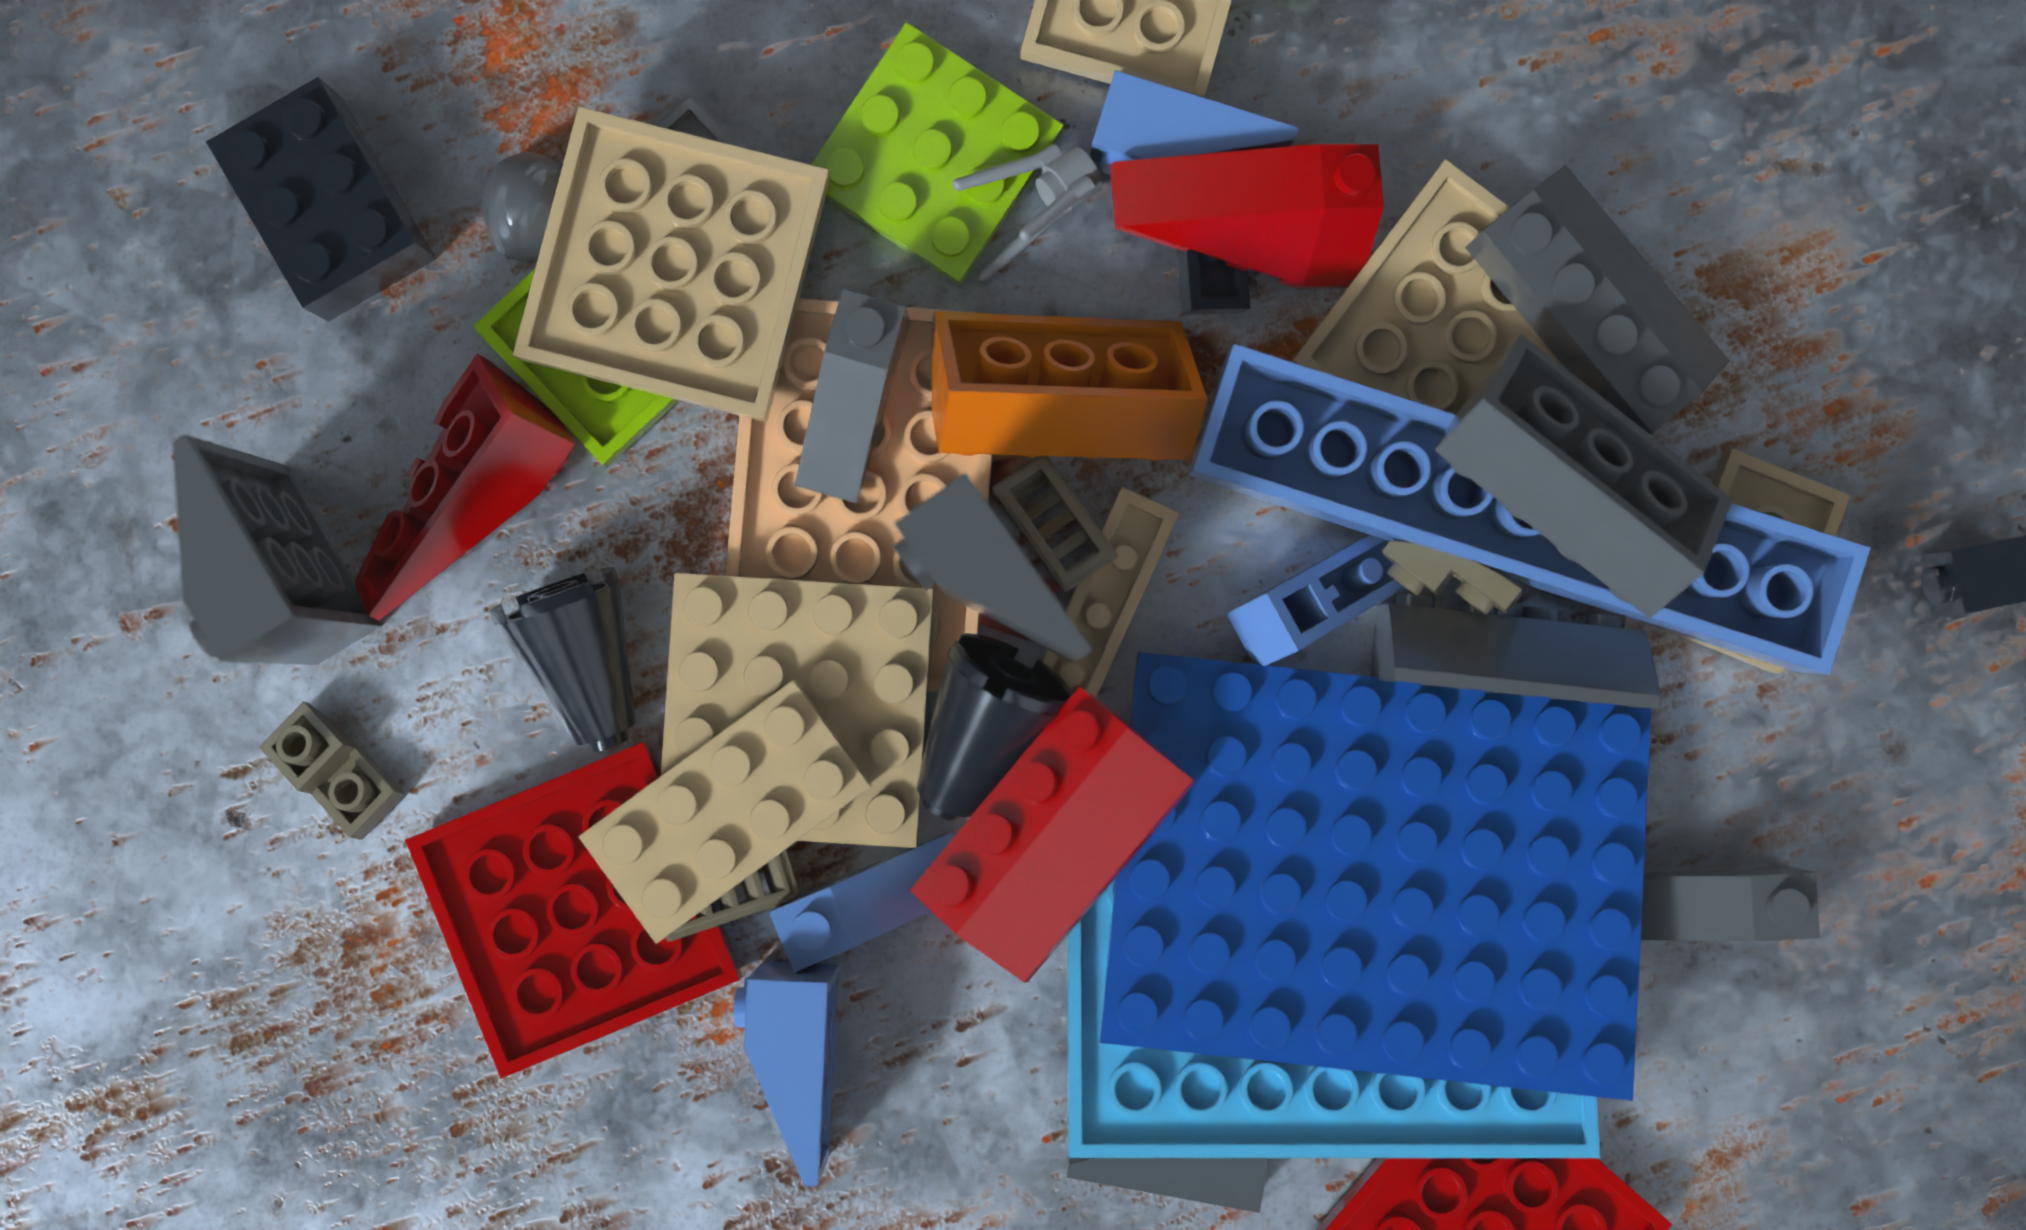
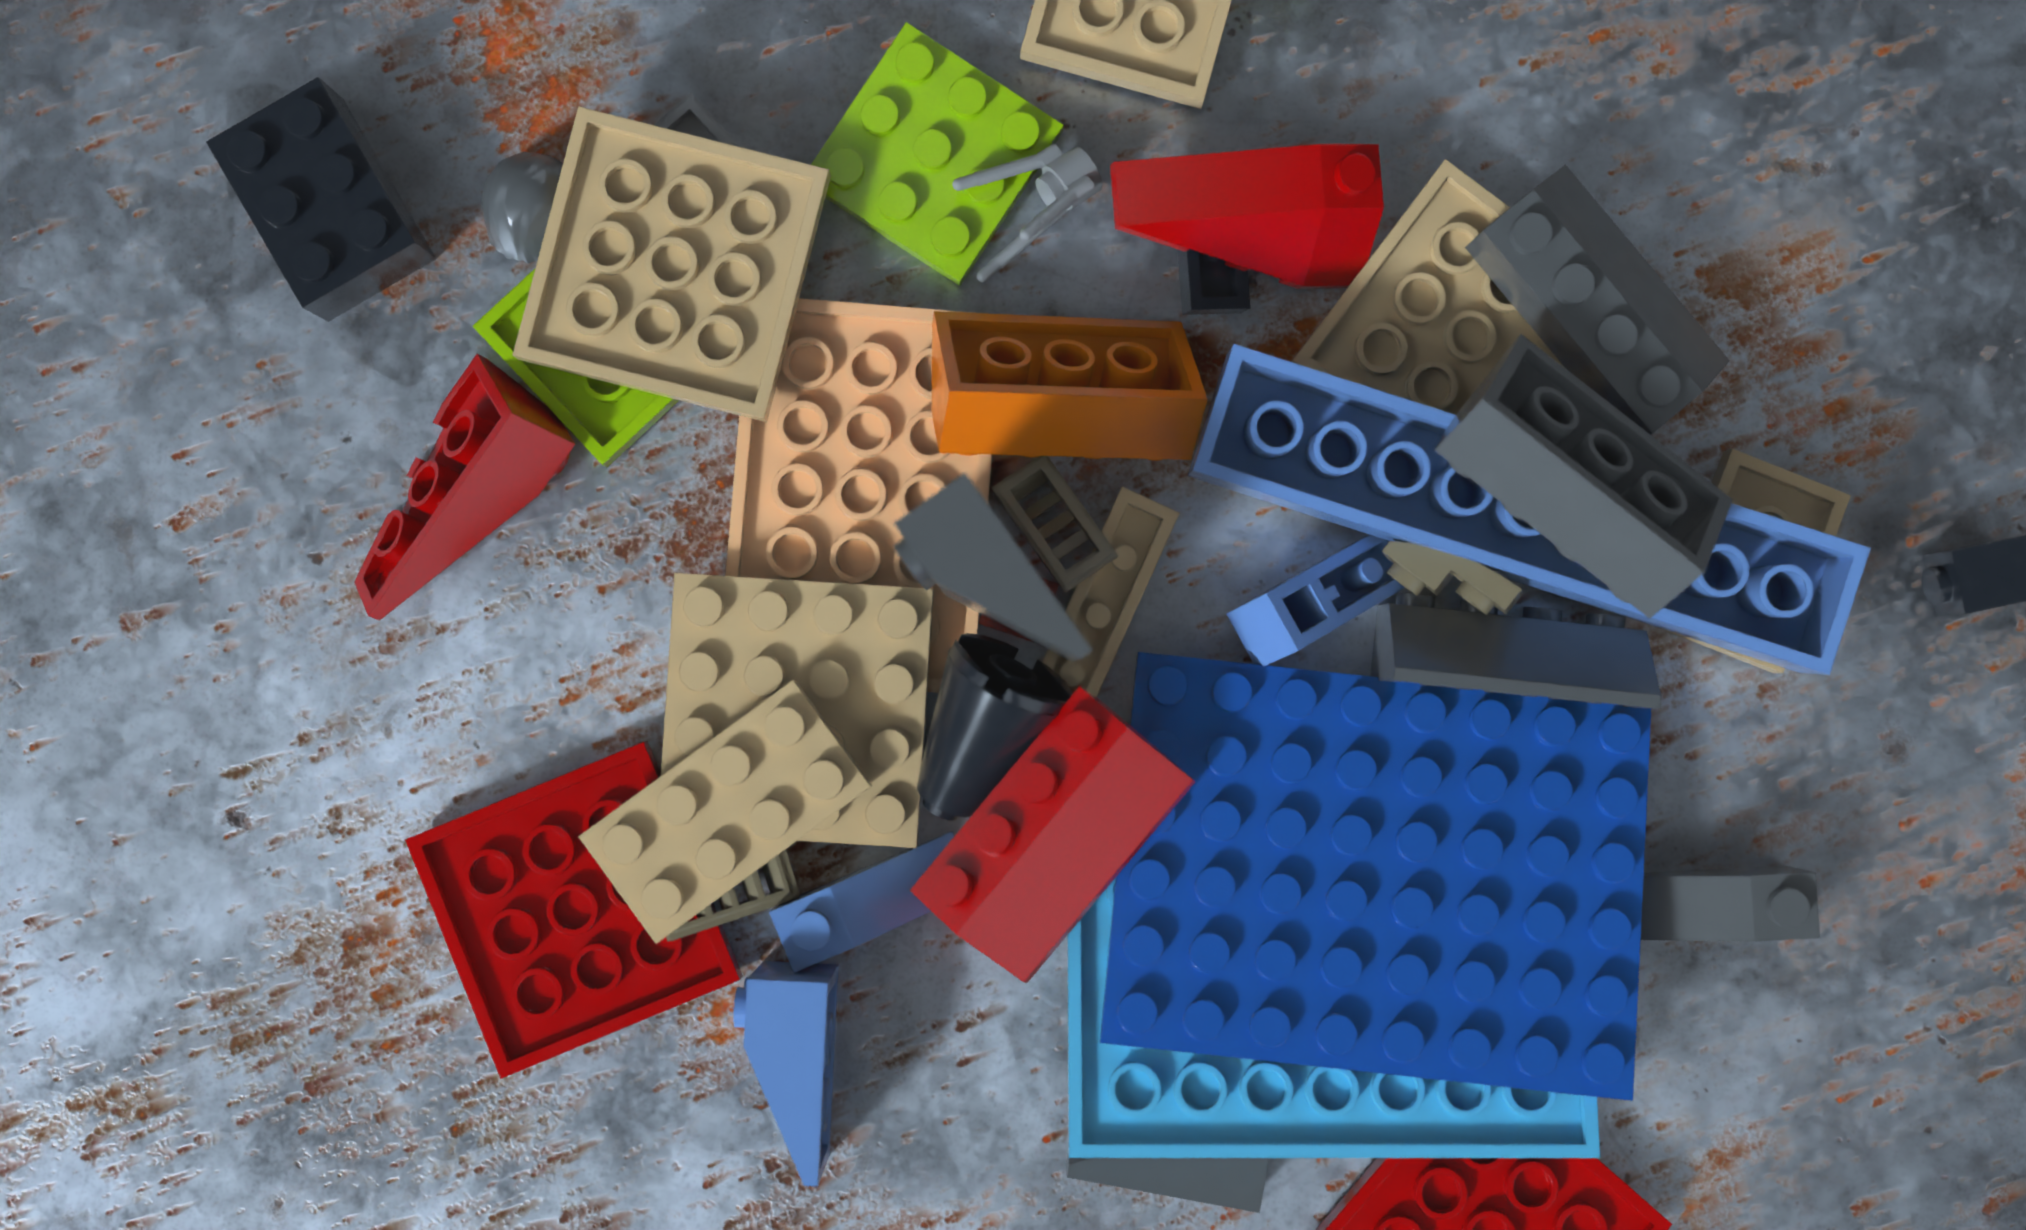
dark grey slope [173,434,382,665] -> none
dark tan slope [259,701,406,840] -> none
black cone [490,567,636,752] -> none
slope [795,289,910,504] -> none
medium blue slope [1090,70,1299,175] -> none

